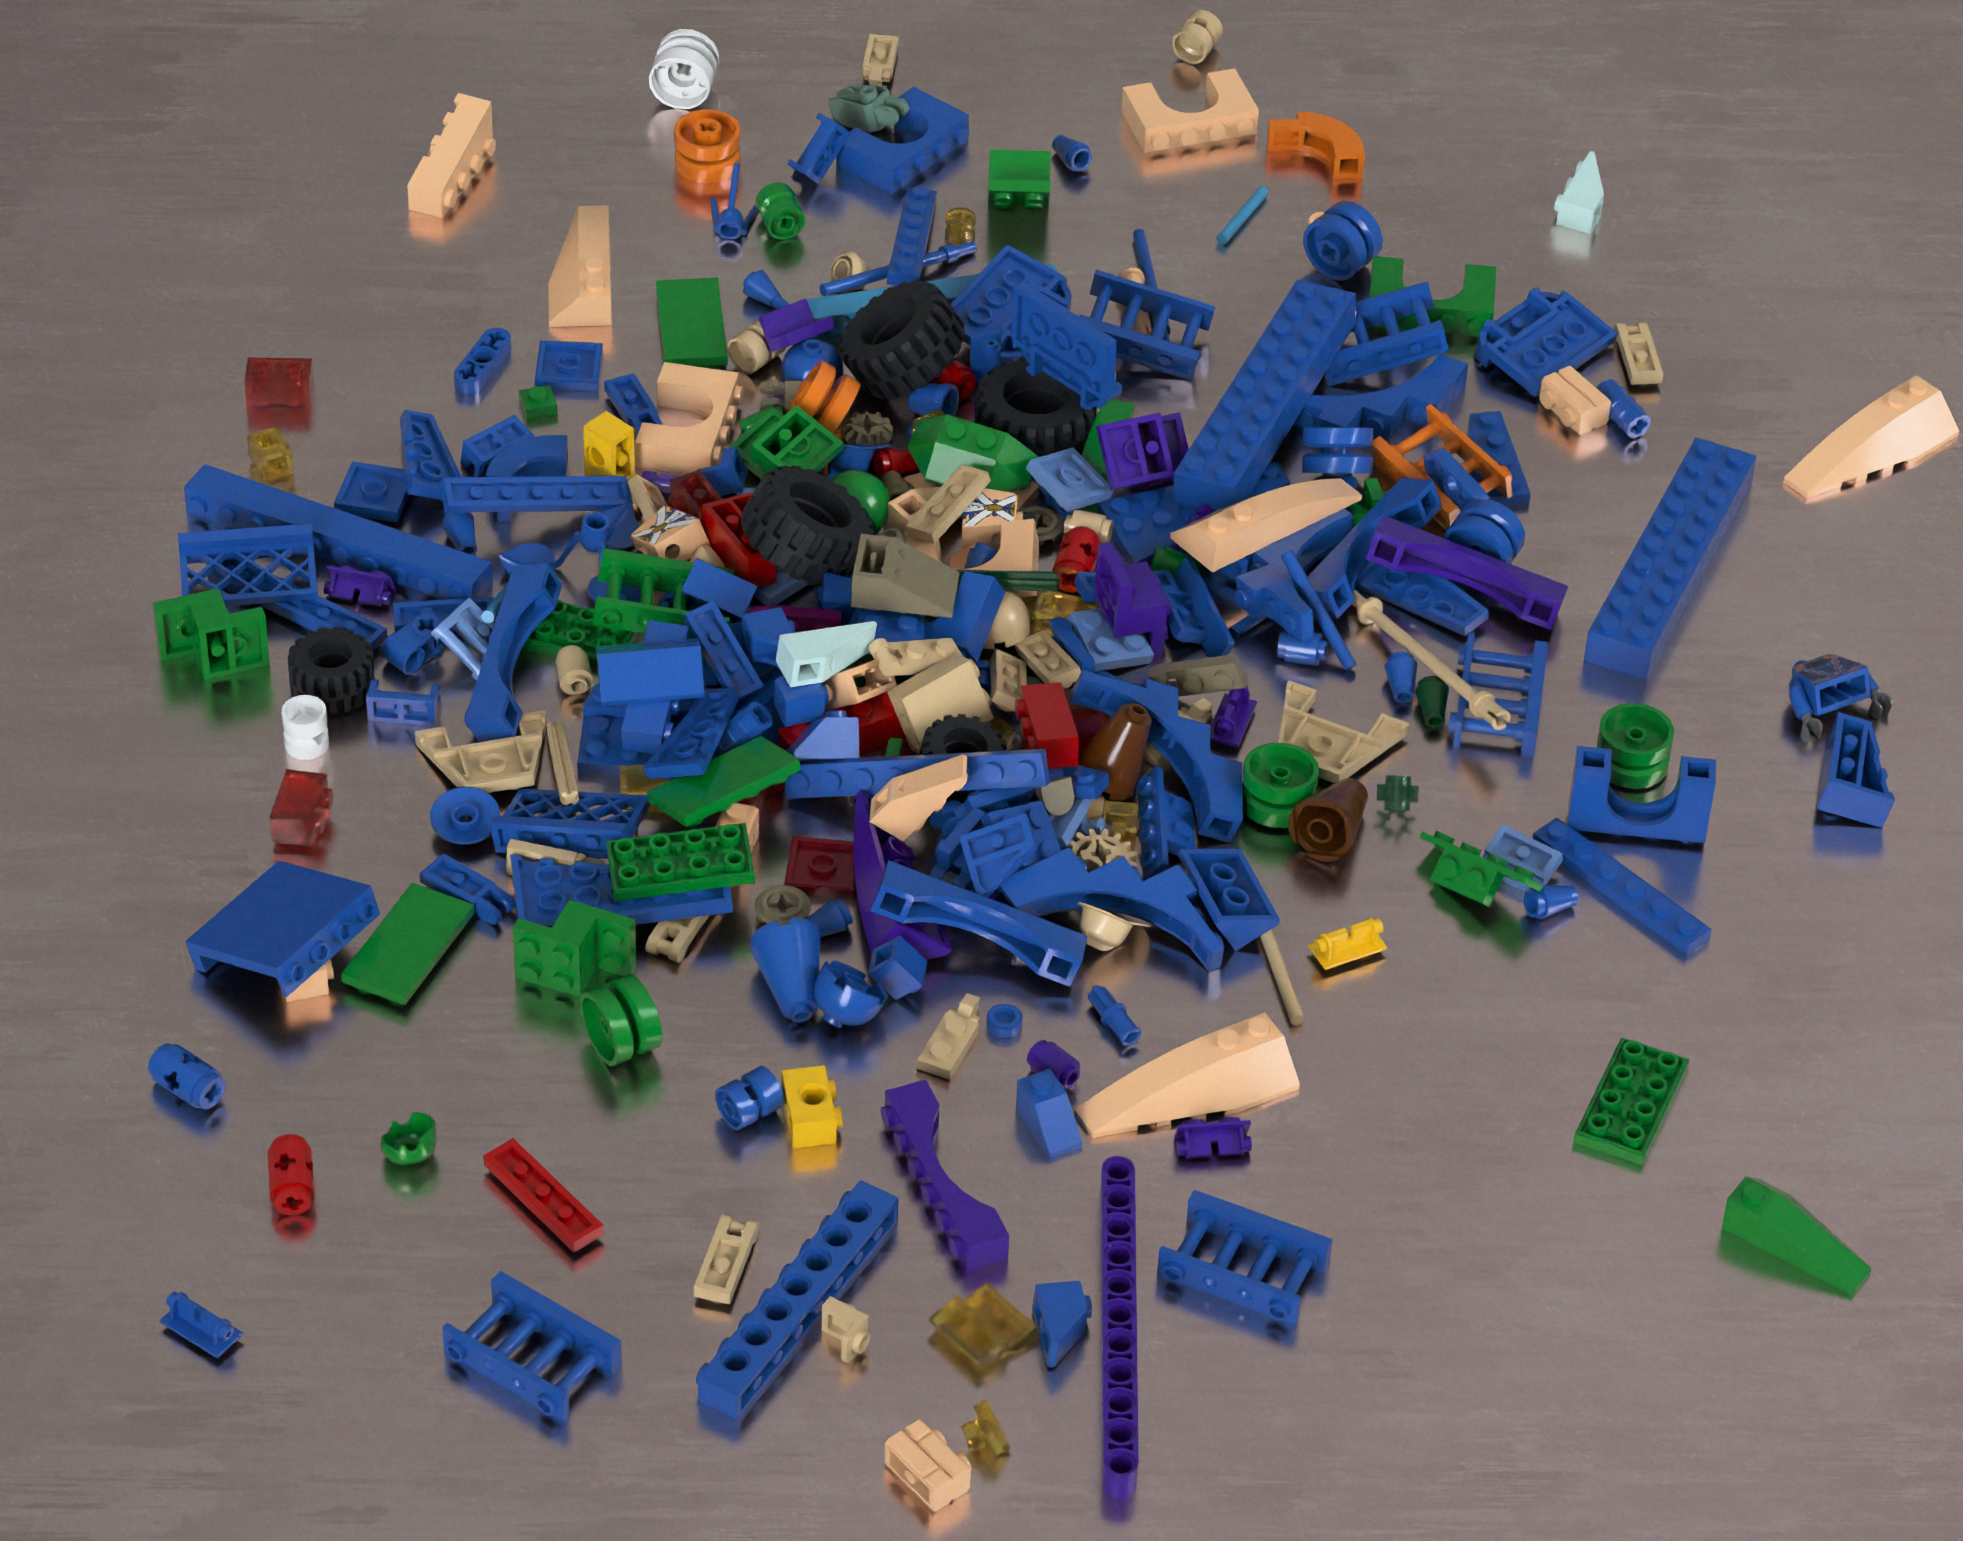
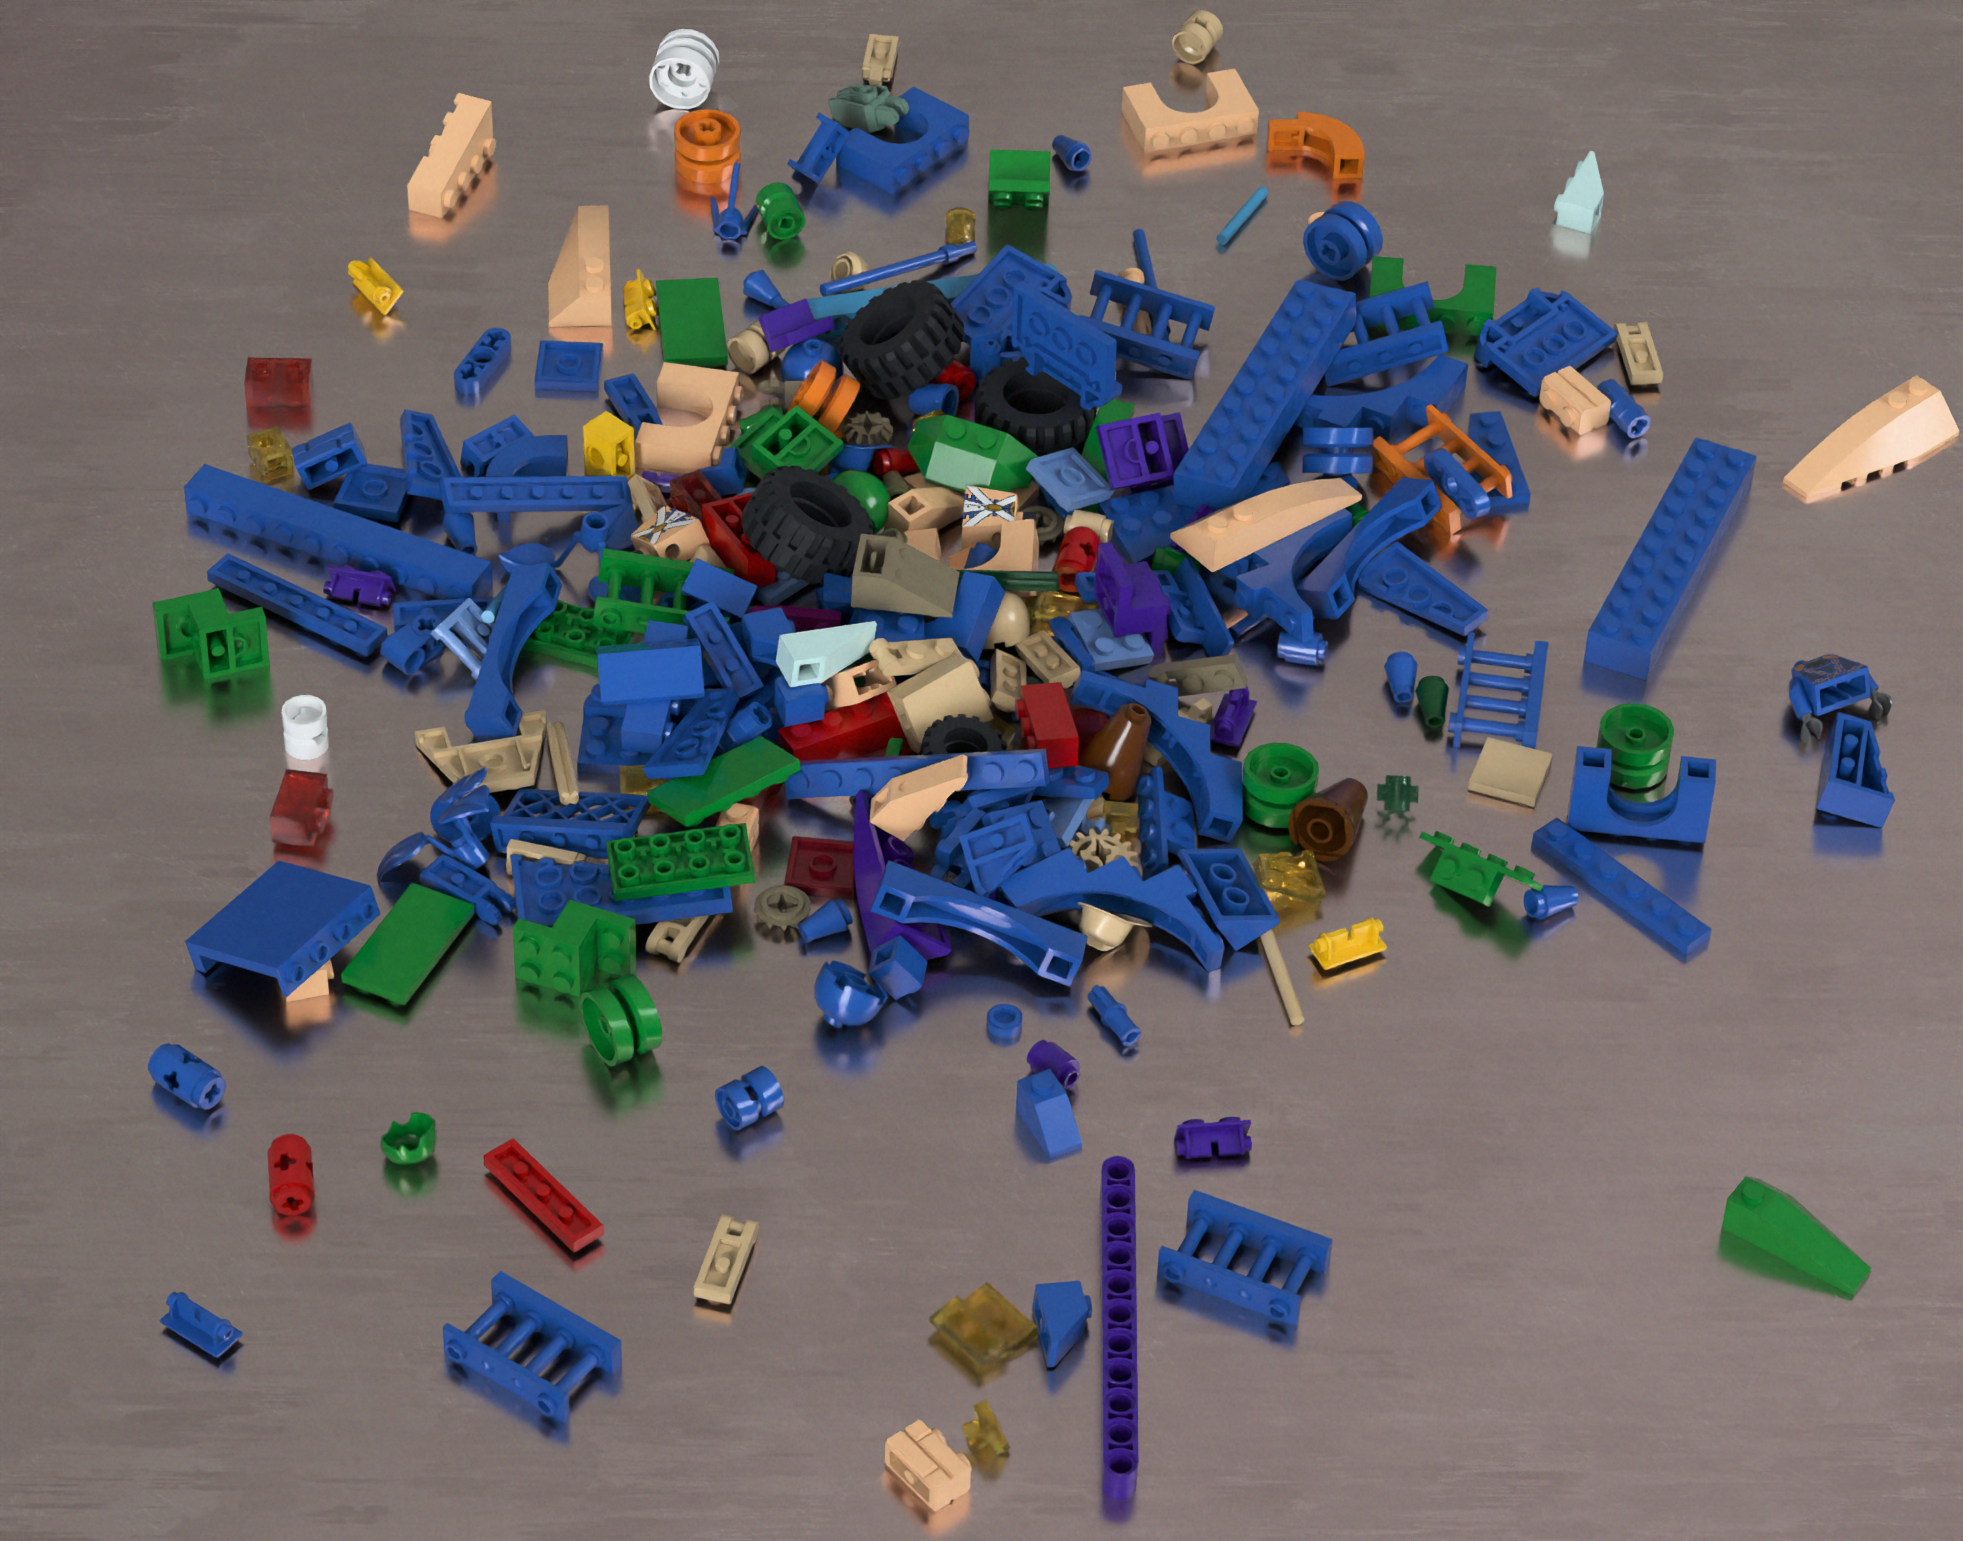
blue fence [178,523,318,606] -> none
black tyre [288,627,375,714] -> none
blue hinge [366,679,441,727] -> none
green plate [519,385,558,420] -> none
tan brick [555,645,593,695] -> none
blue brick [696,1180,899,1420] -> none
blue cone [750,918,821,1022] -> none
yellow brick [781,1065,843,1149] -> none
slope [786,711,859,761] -> none
tan bracket [822,1296,871,1363] -> none
dark purple arch [881,1079,1009,1272] -> none
blue plate [887,186,937,285] -> none
tan plate [906,464,991,544] -> none
tan hinge [916,993,981,1080] -> none
dark tan tile [1035,776,1074,815] -> none
light nougat wedge [1074,1012,1300,1138] -> none
tan wing [1278,680,1410,783] -> none
blue bar [1280,550,1357,671] -> none
tan bar [1352,589,1511,730] -> none
green plate [1362,478,1387,511] -> none
dark purple arch [1365,515,1568,630] -> none
blue wheel [1442,499,1525,564] -> none
medium blue plate [1482,824,1563,892] -> none
green tile [1573,1037,1690,1166] -> none
none -> blue brick [291,422,368,490]
none -> yellow hinge [348,257,403,316]
none -> blue plant [377,766,490,881]
none -> yellow hinge [623,269,659,330]
none -> clear yellow wing [1253,850,1326,905]
none -> tan tile [1468,737,1553,807]

